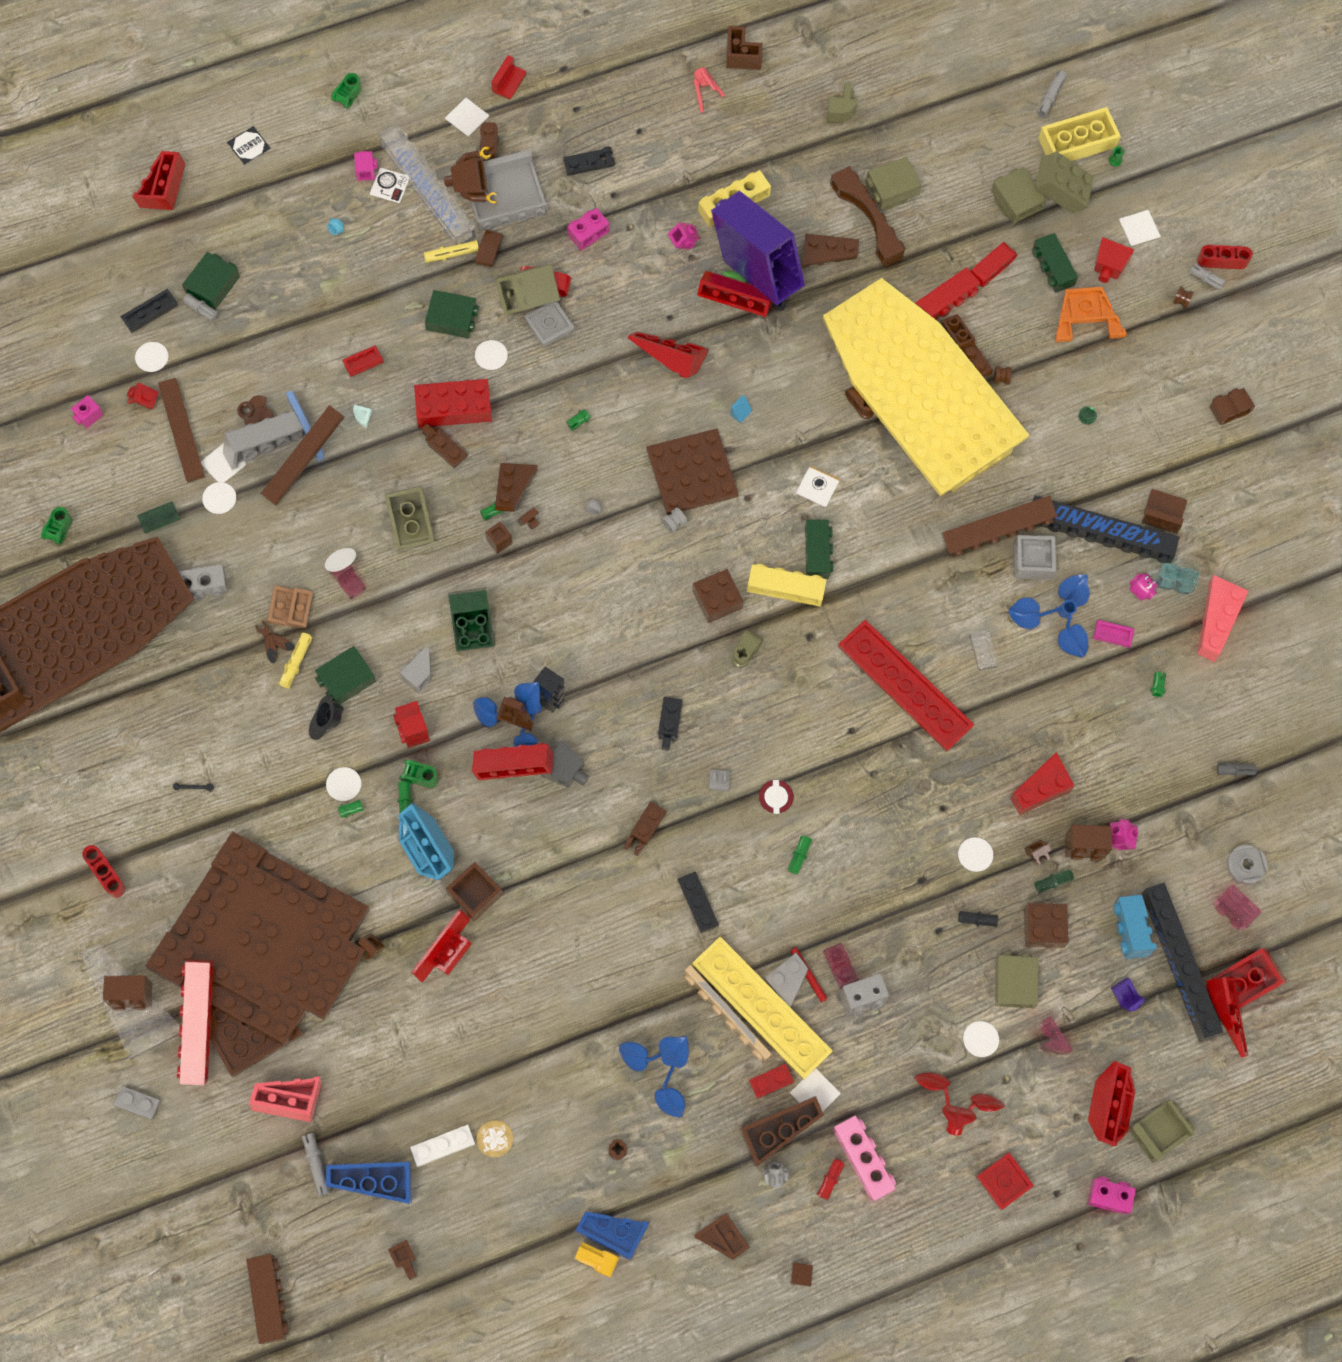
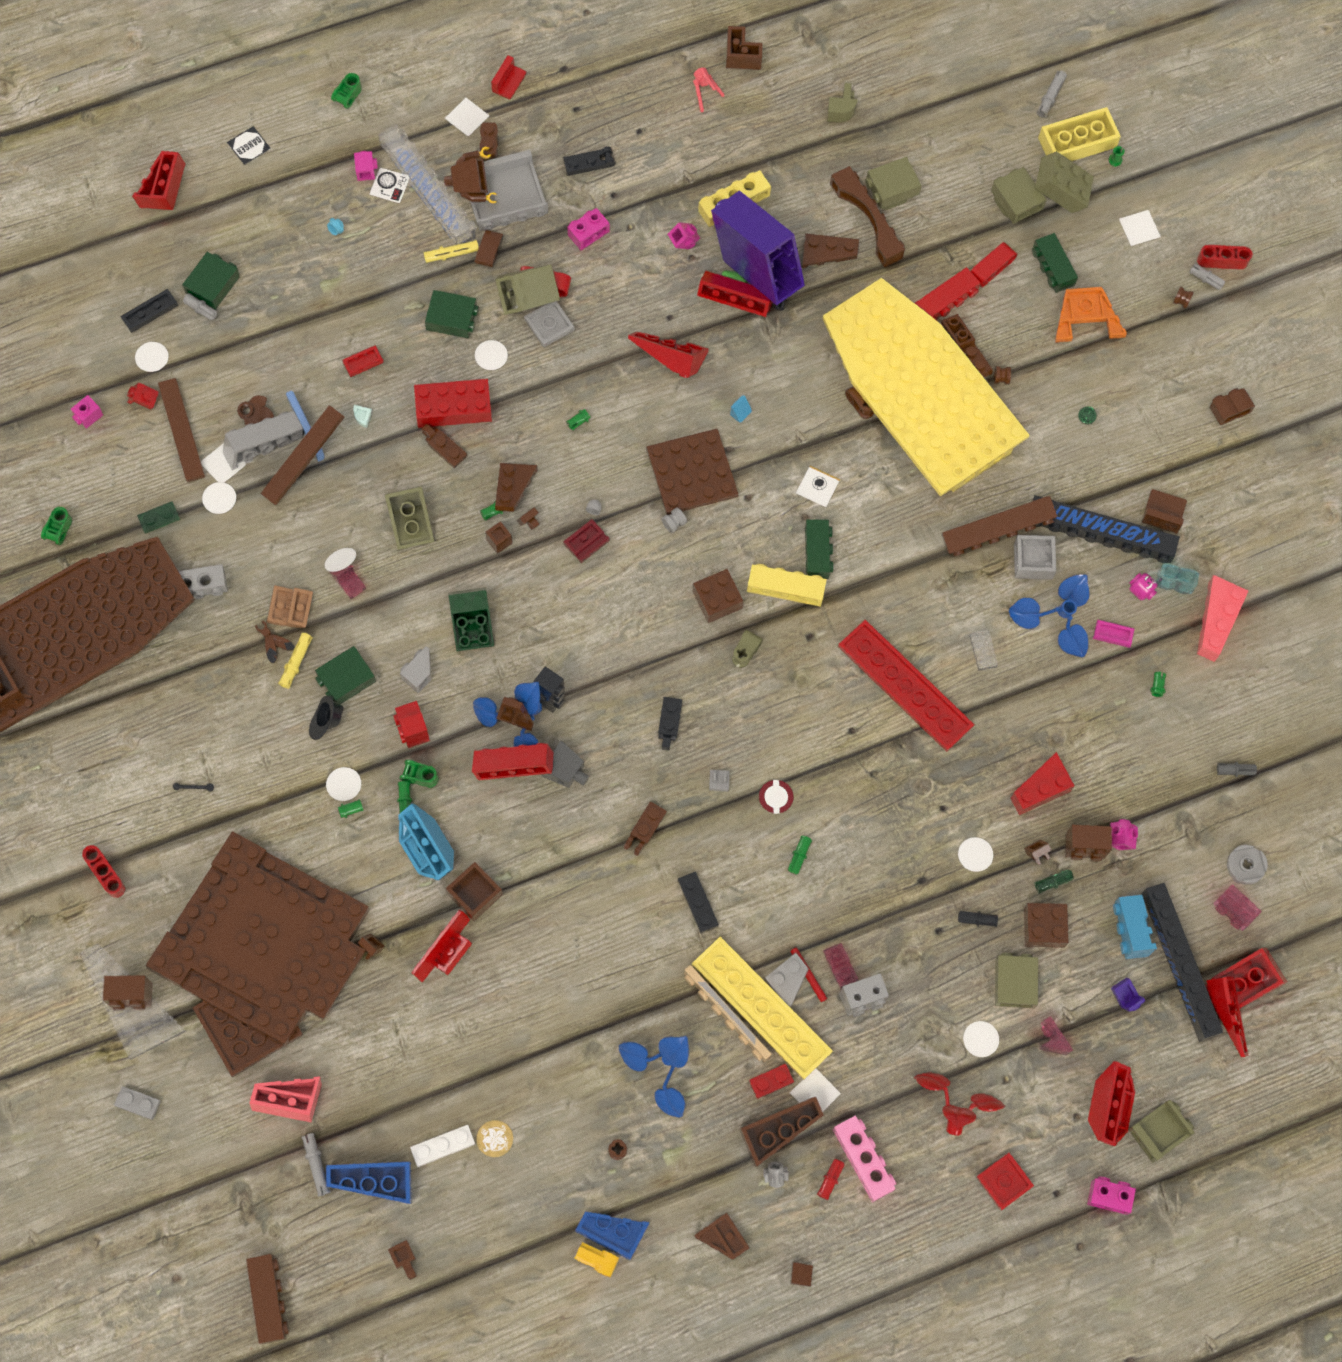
brick [177,959,214,1085] -> none
red torso [1094,237,1135,283] -> none
none -> dark red plate [563,519,610,563]

